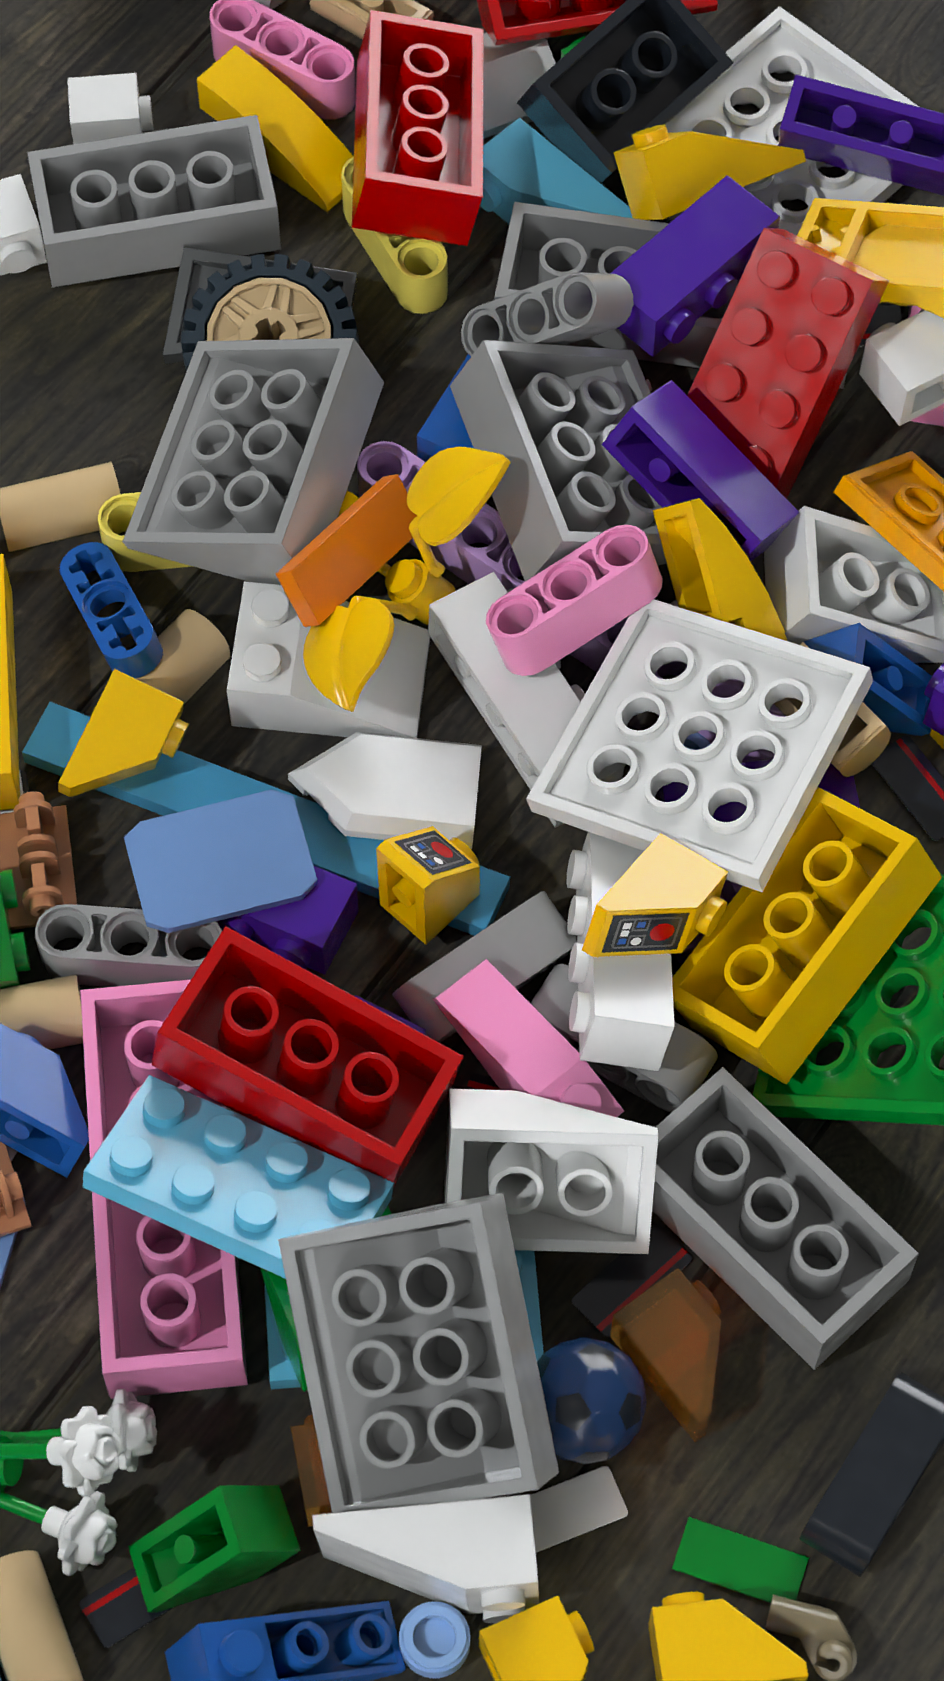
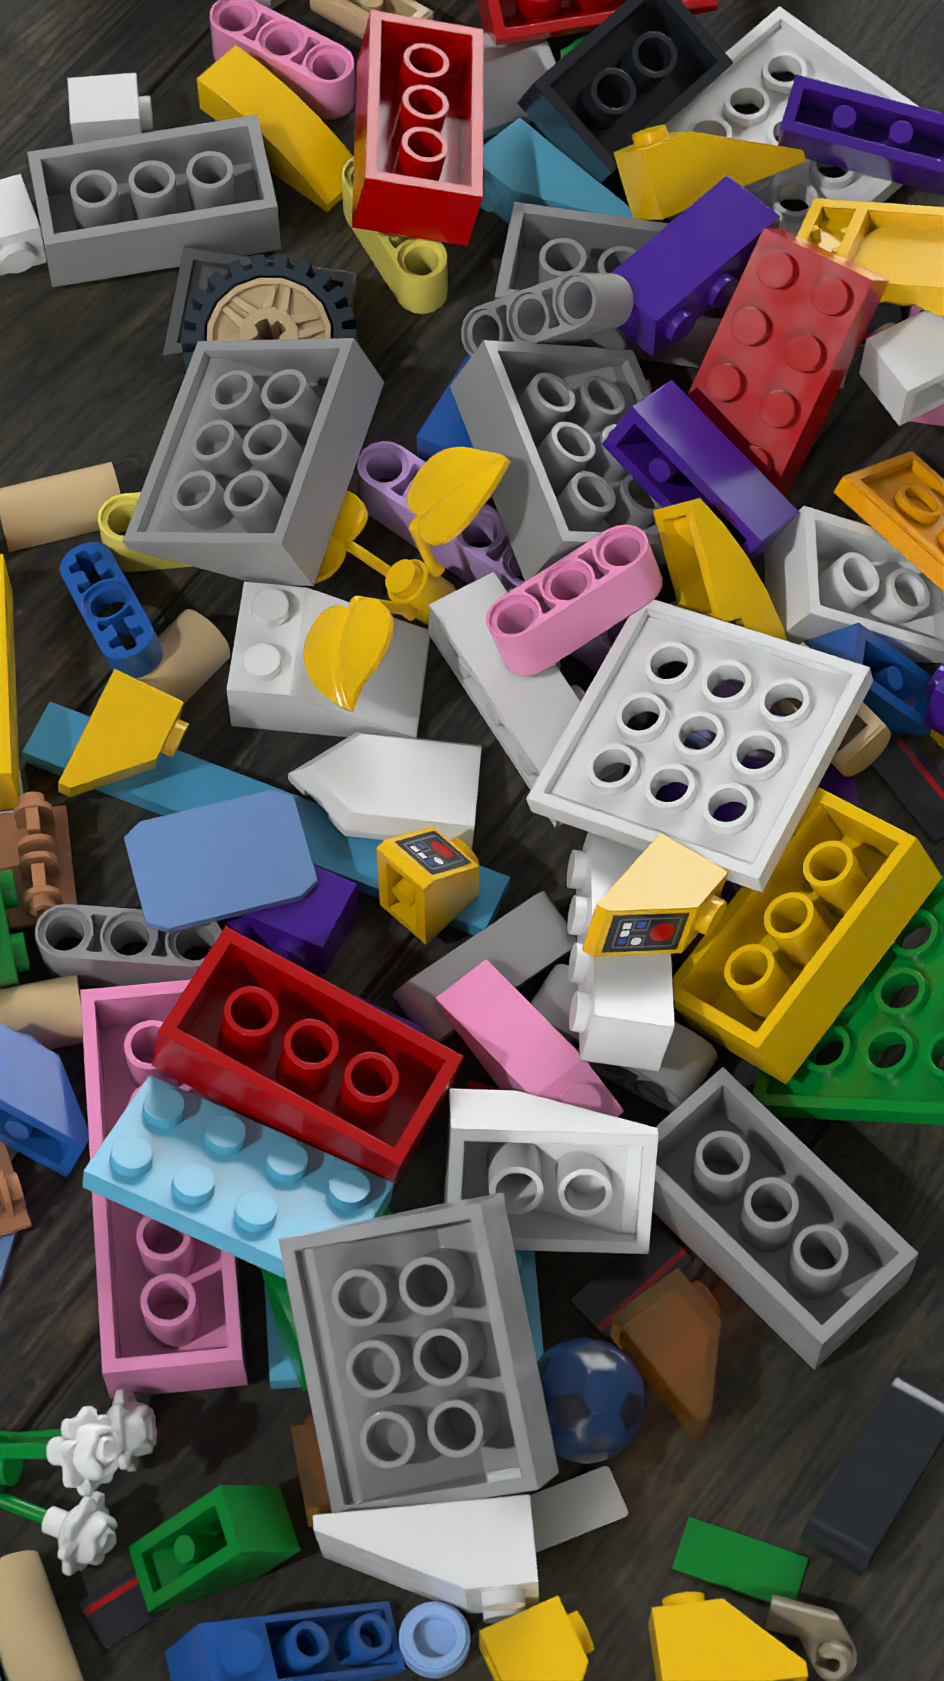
orange tile [276,474,417,627] -> none

